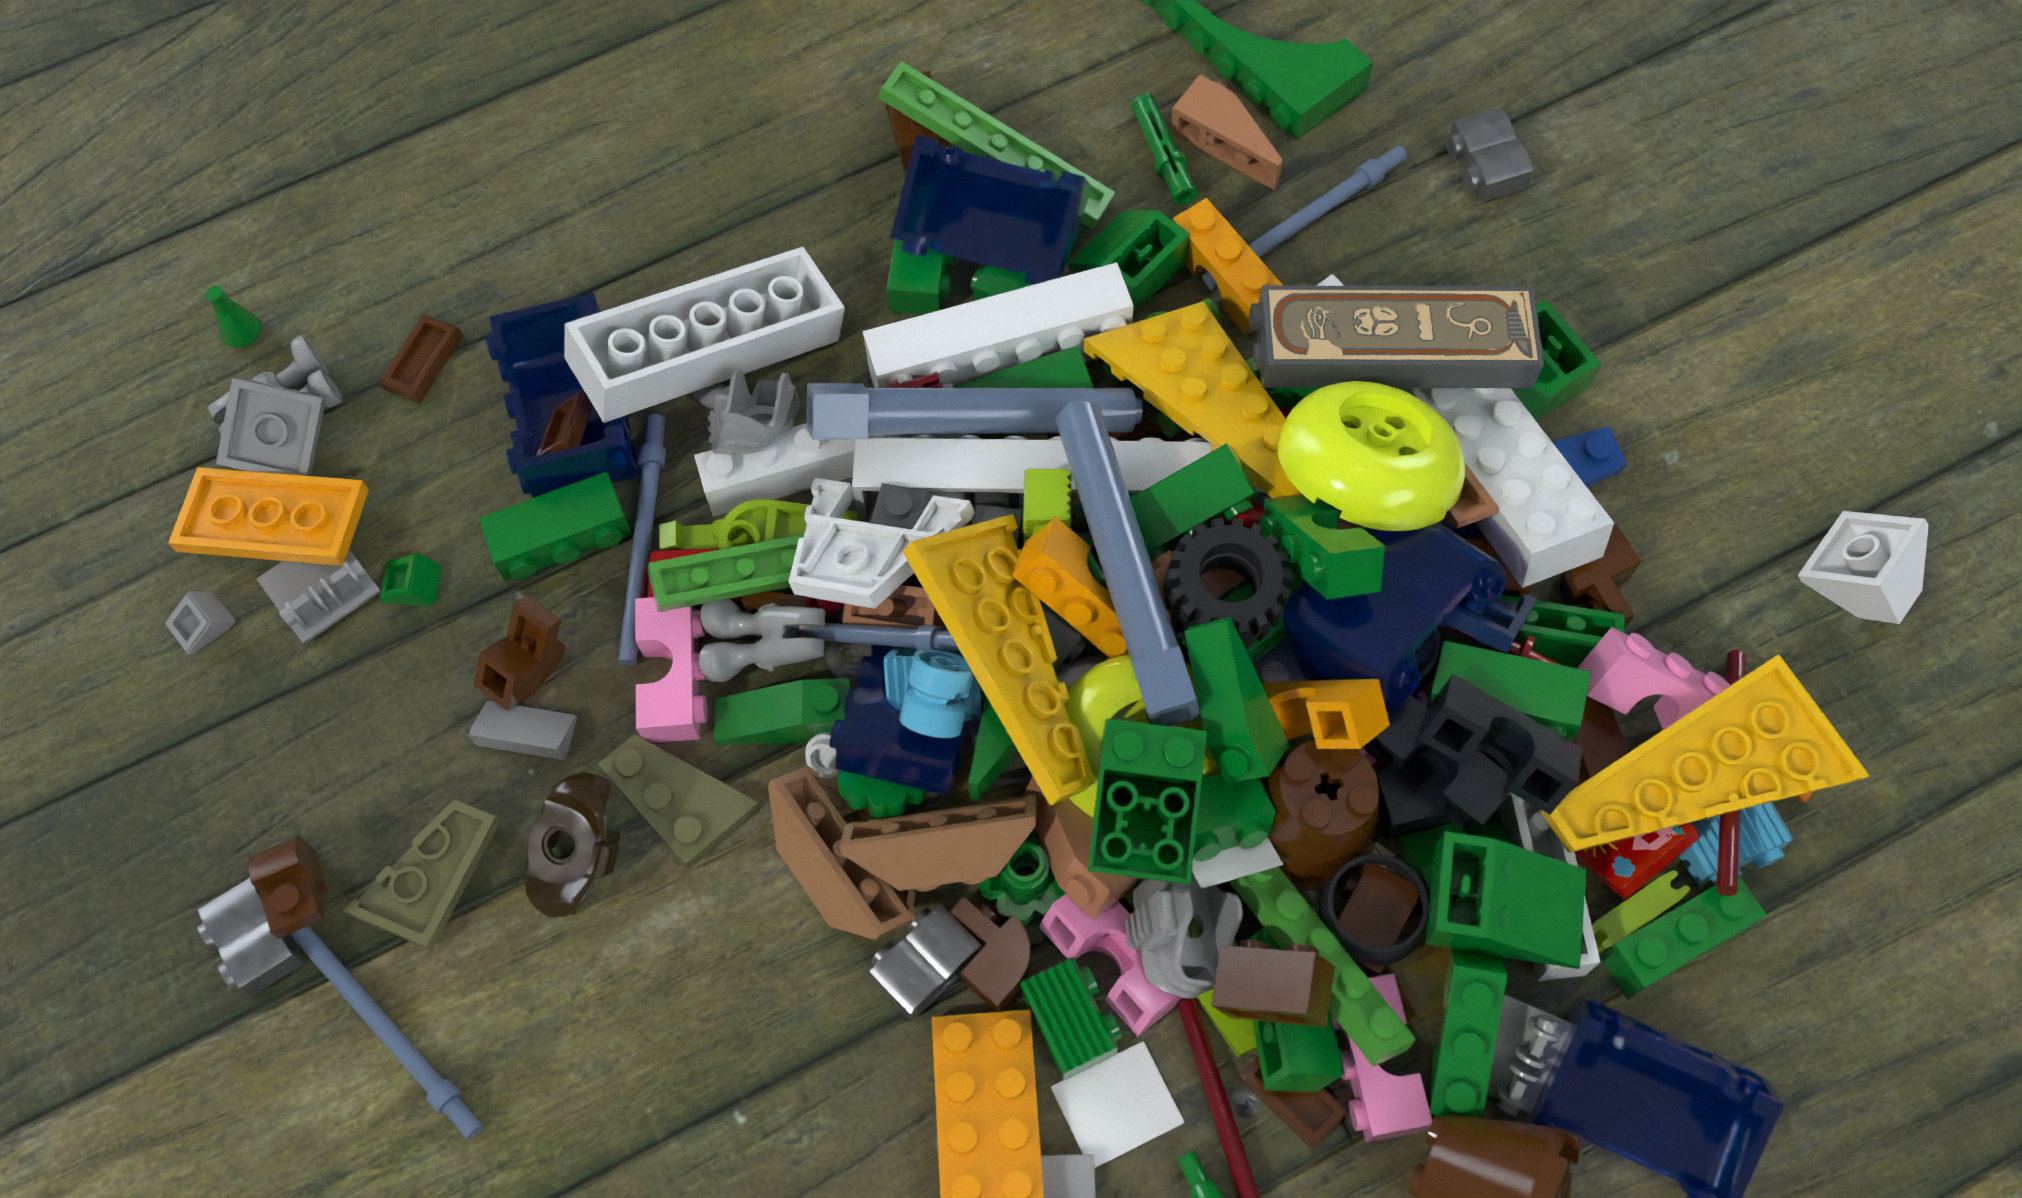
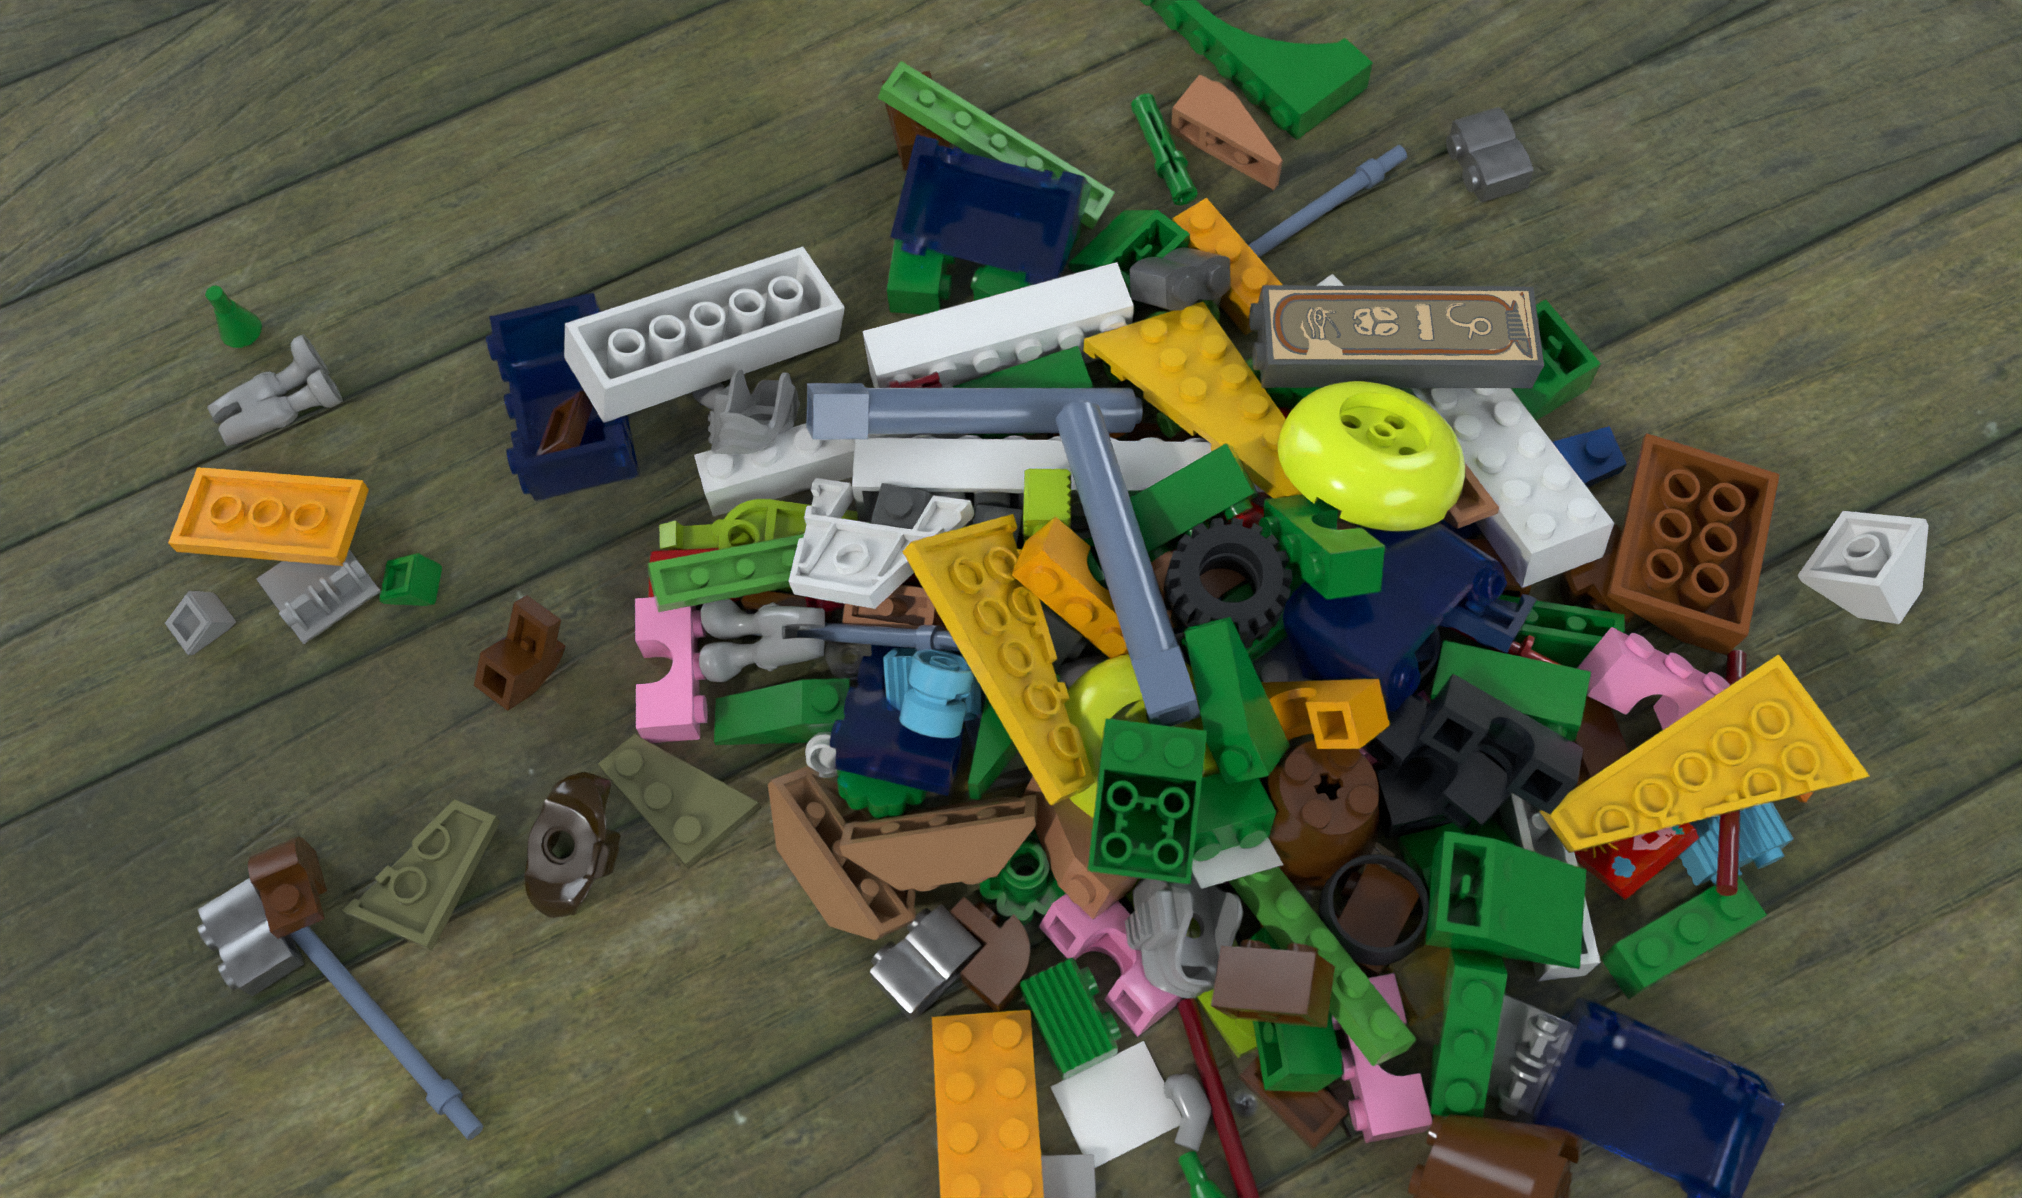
light grey hinge [216,377,326,476] -> none
reddish brown tile [379,314,463,404] -> none
light grey slope [469,701,577,760] -> none
green brick [479,471,632,582] -> none
sand blue bar [618,414,666,666] -> none
lime piece [1592,870,1690,957] -> none
none -> flat silver brick [1130,247,1231,310]
none -> light grey arm [1164,1074,1211,1152]
none -> dark orange slope [1607,433,1780,655]

